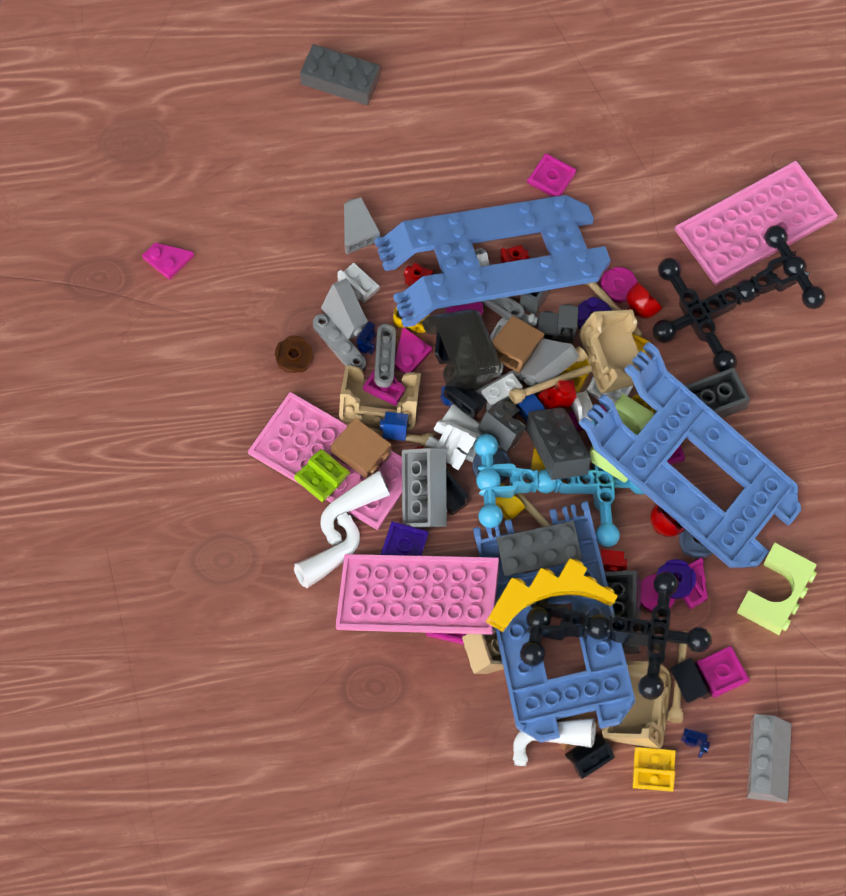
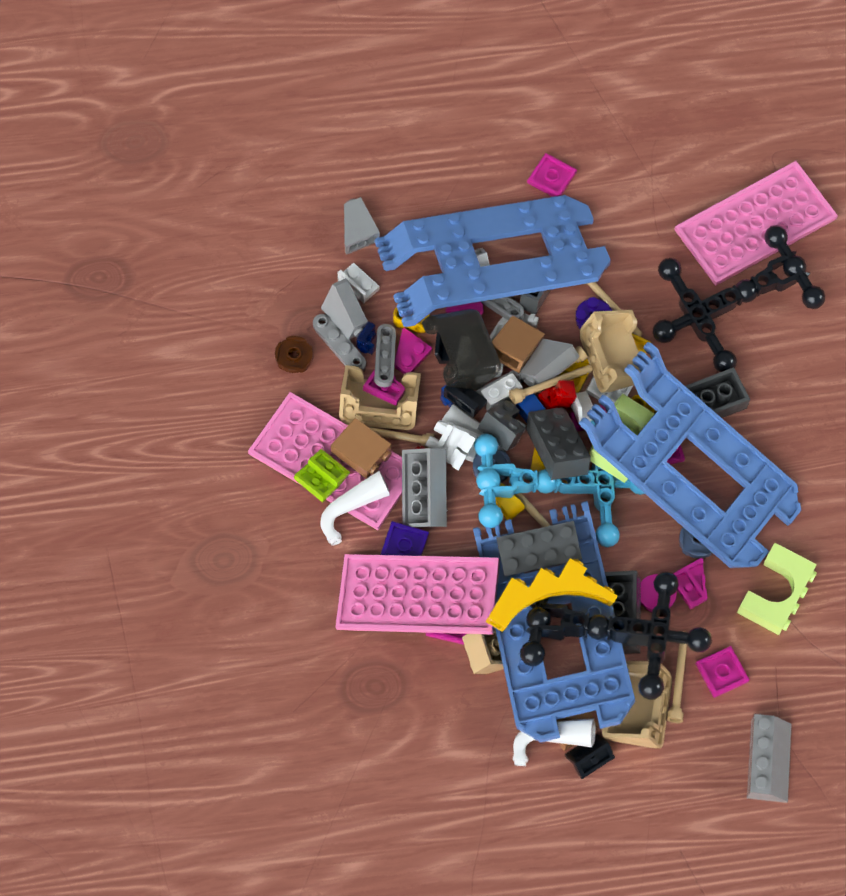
dark pink wing [142,243,194,280] -> none
white animal [294,513,360,589] -> none
dark grey brick [300,44,380,106] -> none
blue brick [379,412,408,441] -> none
red brick [403,262,434,286] -> none
black panel [446,469,469,516] -> none
red brick [500,245,529,263] -> none
dark grey brick [538,304,578,343] -> none
dark pink tile [600,267,638,303] -> none
red brick [600,549,627,572] -> none
red cylinder [626,282,662,319] -> none
yellow slope [633,747,676,792] -> none
red cylinder [650,504,685,537] -> none
dark purple plate [656,559,696,599] -> none
black panel [670,658,711,703] -> none
clear blue bracket [681,728,710,758] -> none

